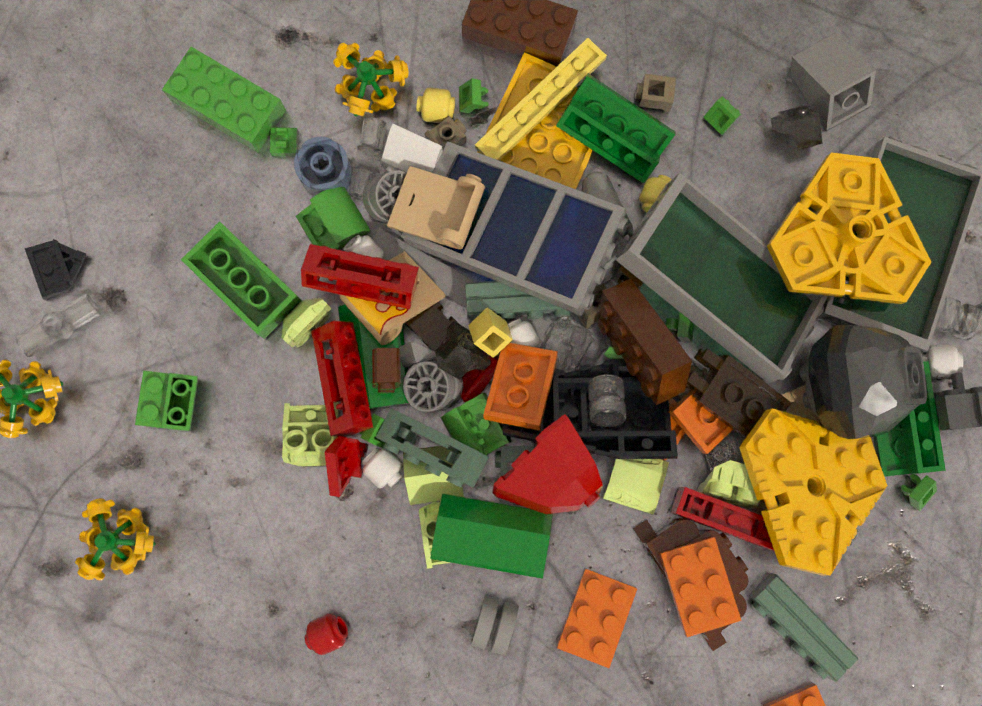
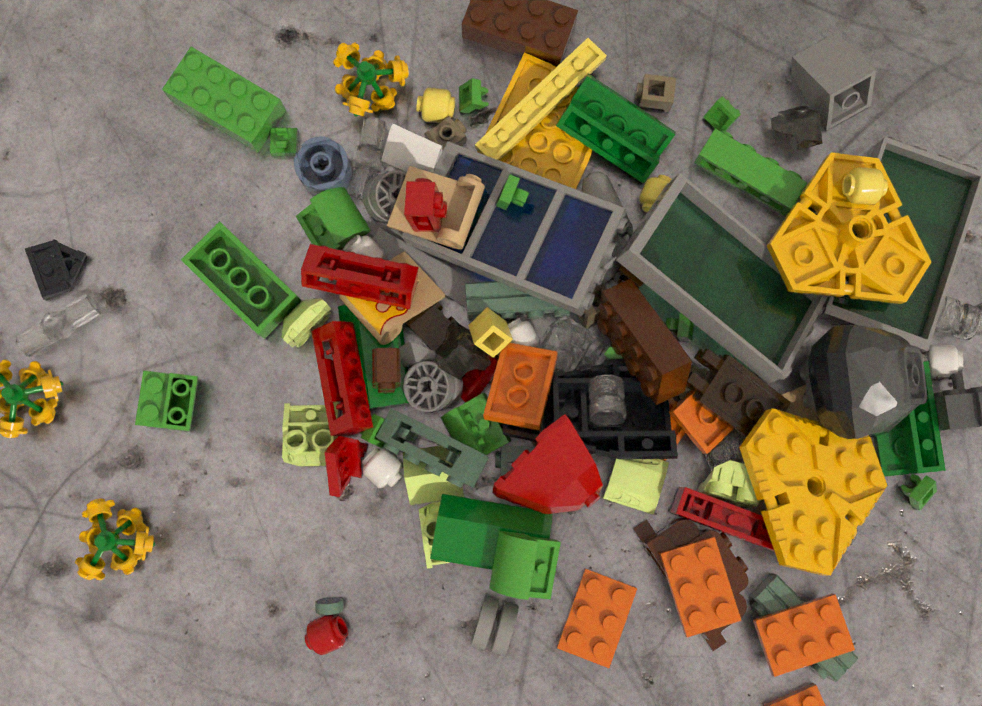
none -> sand green tile [315,597,344,615]
none -> red brick [404,178,447,232]
none -> bright green brick [489,531,561,600]
none -> bright green tile [496,174,529,210]
none -> bright green brick [694,128,807,216]
none -> orange plate [753,593,855,677]
none -> light yellow head [842,167,888,205]

